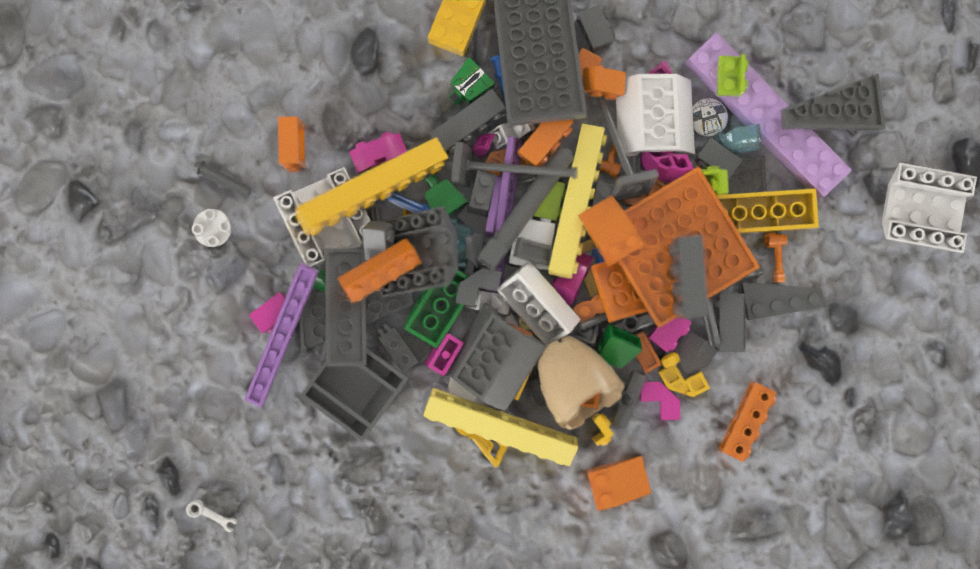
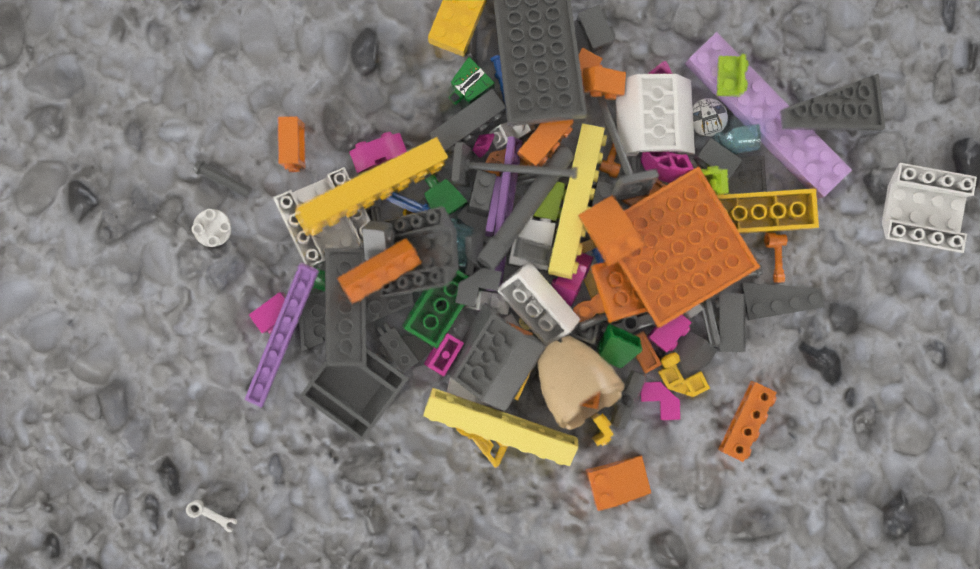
dark grey brick [669,235,709,319] -> none

